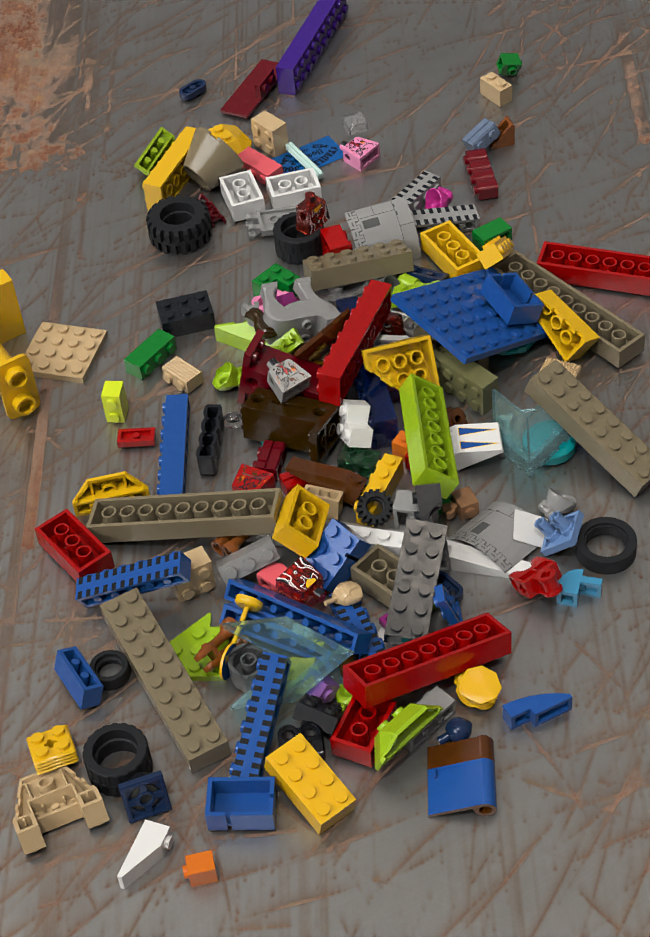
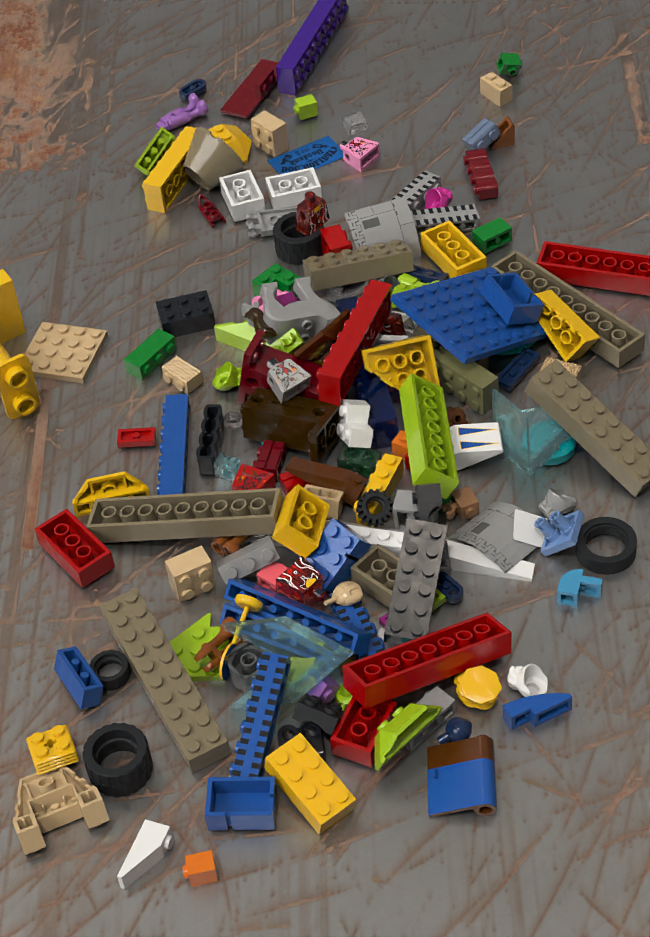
blue brick [75,551,191,608] -> none
neon yellow piece [101,381,129,423] -> none
dark blue piece [118,770,172,824] -> none
black tyre [146,195,212,255] -> none
coral brick [238,147,284,185] -> none
light aqua axle [285,142,324,180] -> none
blue wing [433,584,463,626] -> none
yellow brick [476,236,514,270] -> none
red piece [508,556,563,599] -> none
none -> medium lavender piece [155,93,209,131]
none -> clear light blue brick [213,451,241,482]
none -> lime brick [293,94,318,120]
none -> dark blue plate [497,347,540,392]
none -> white hair [507,664,548,697]

